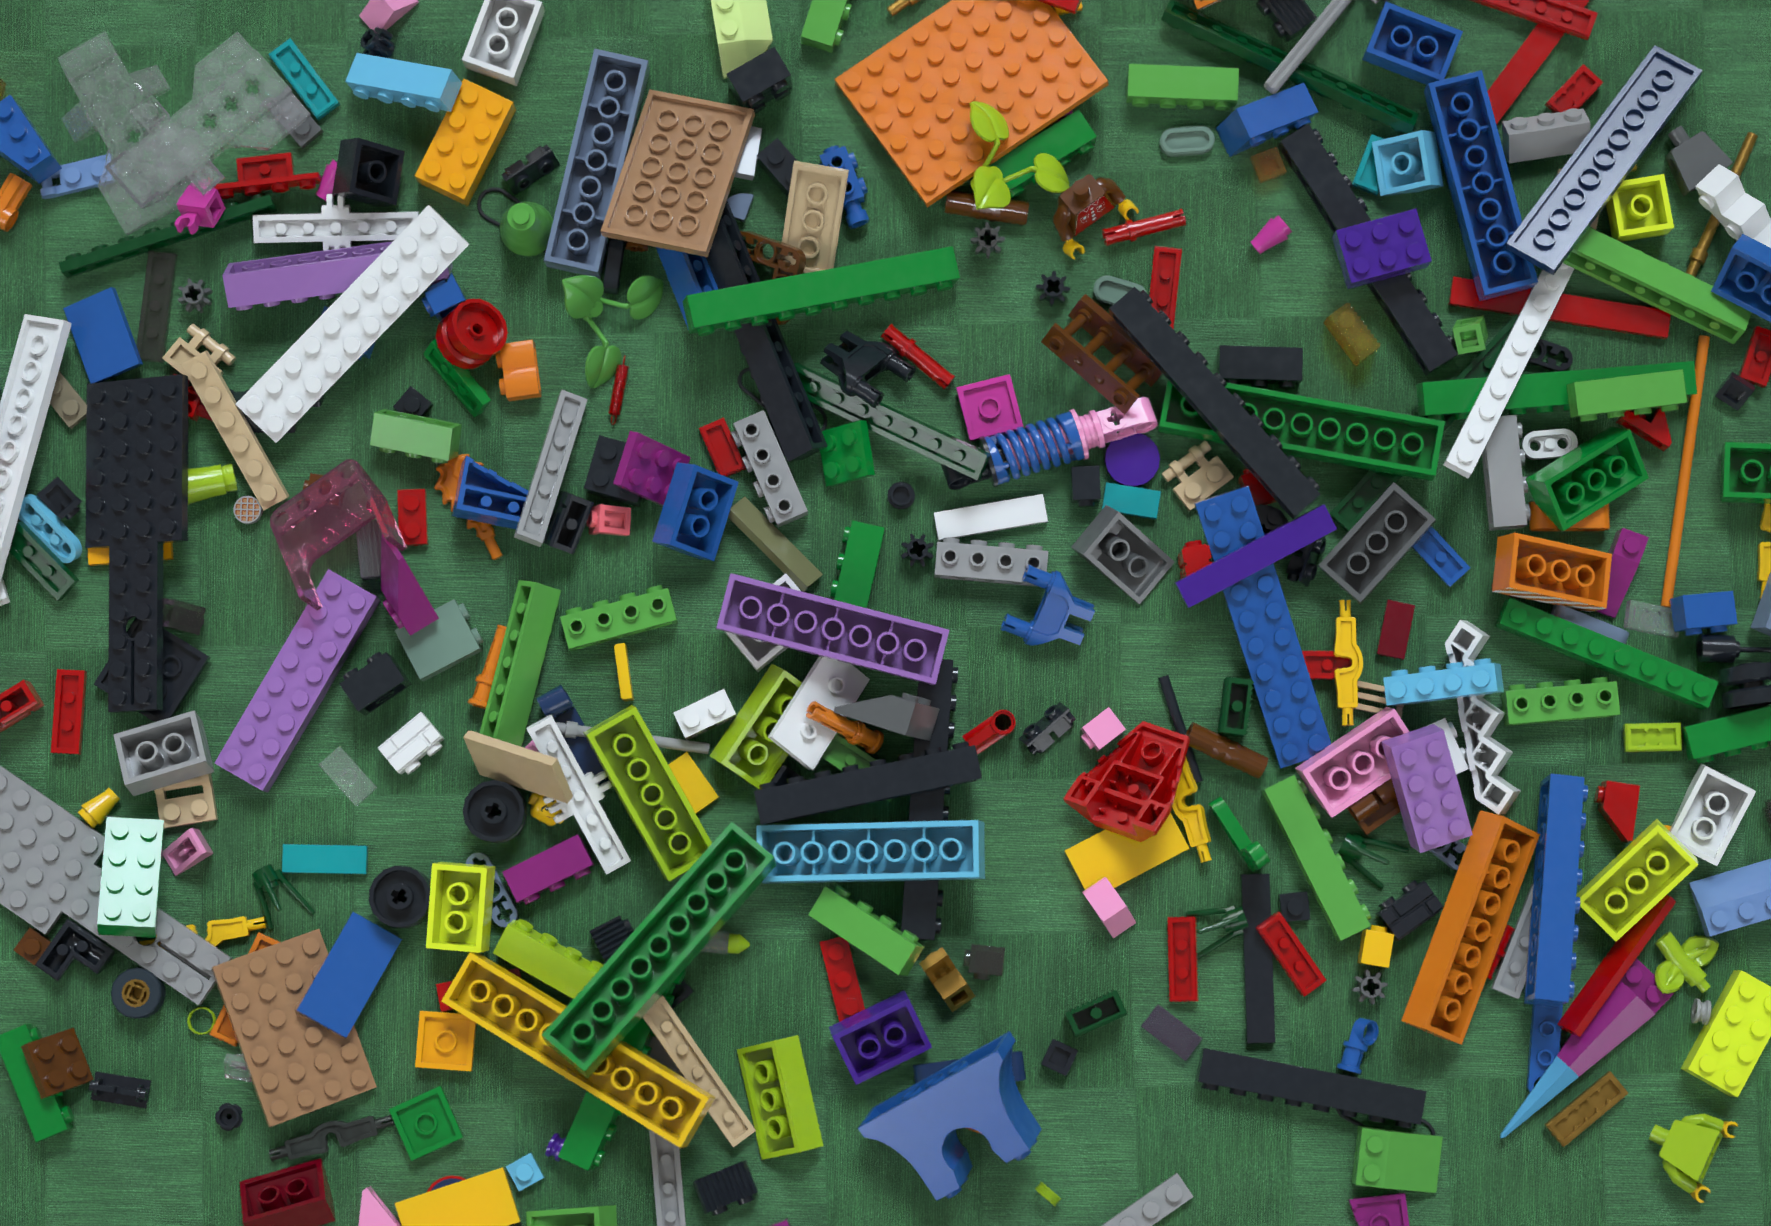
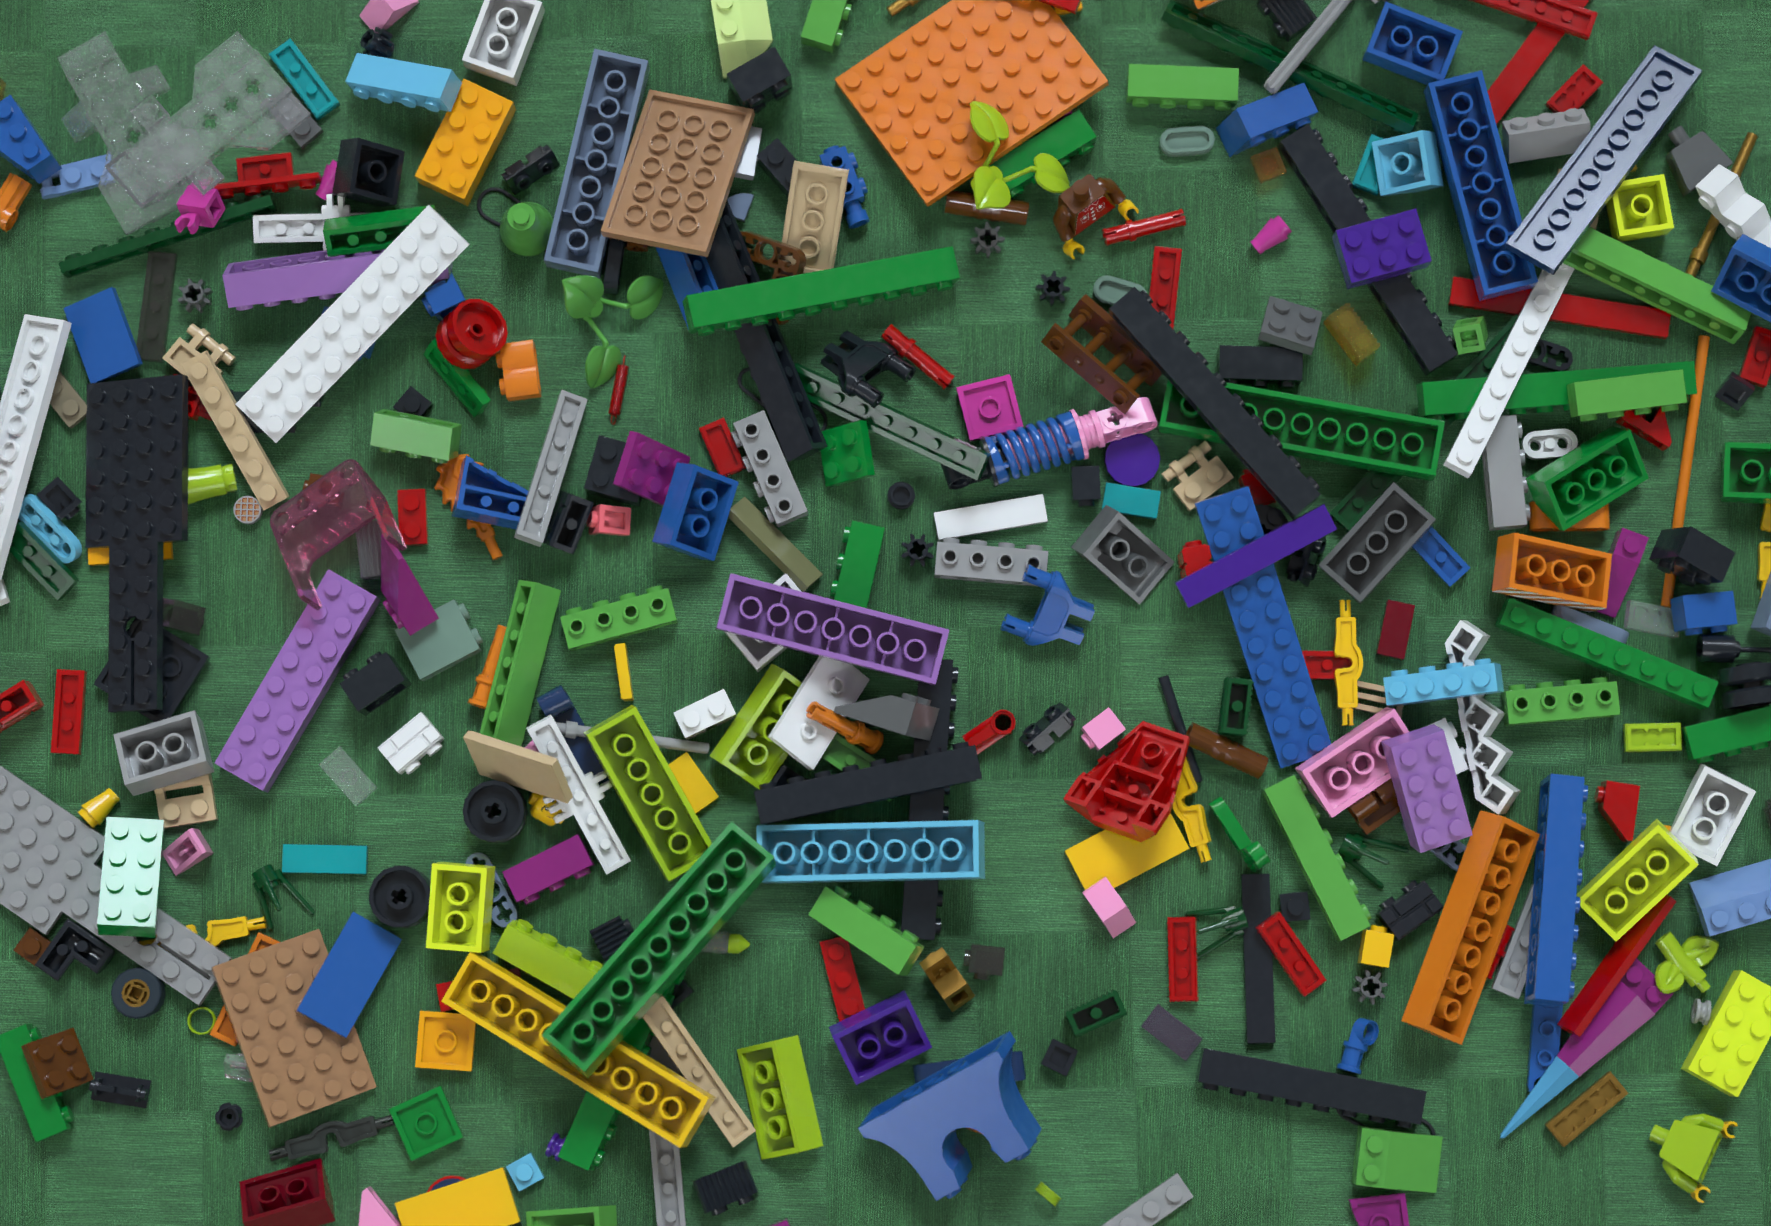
none -> green brick [323,205,436,257]
none -> dark grey plate [1258,296,1323,356]
none -> black brick [1649,526,1735,587]

